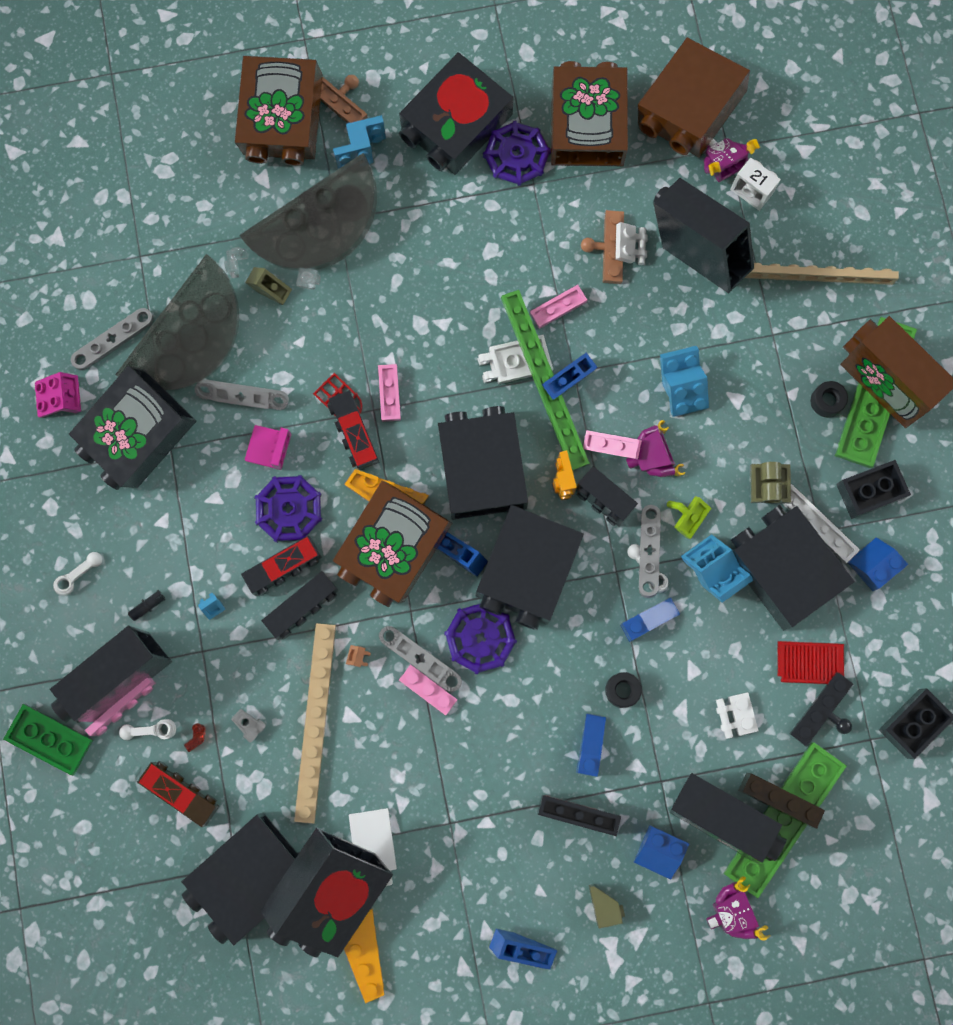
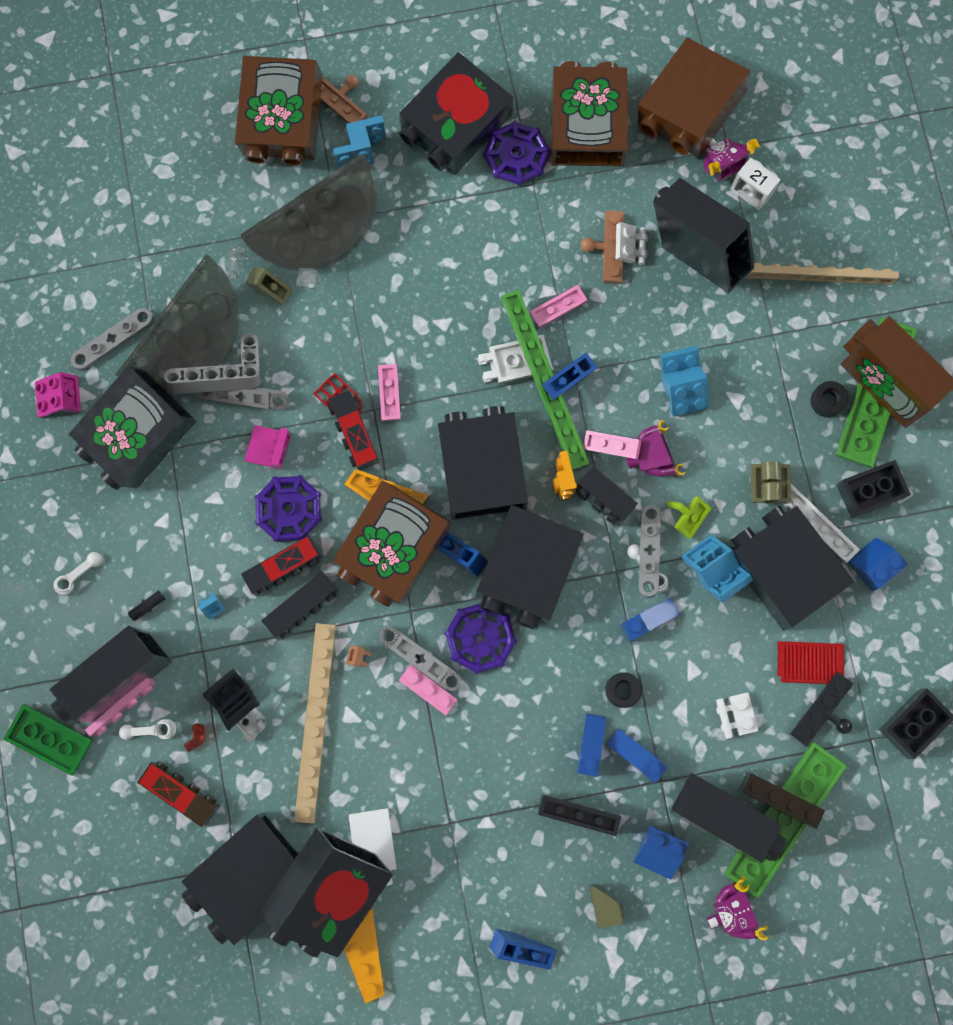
none -> light grey beam [164,333,261,394]
none -> black plate [202,669,260,731]
none -> blue slope [607,729,668,783]

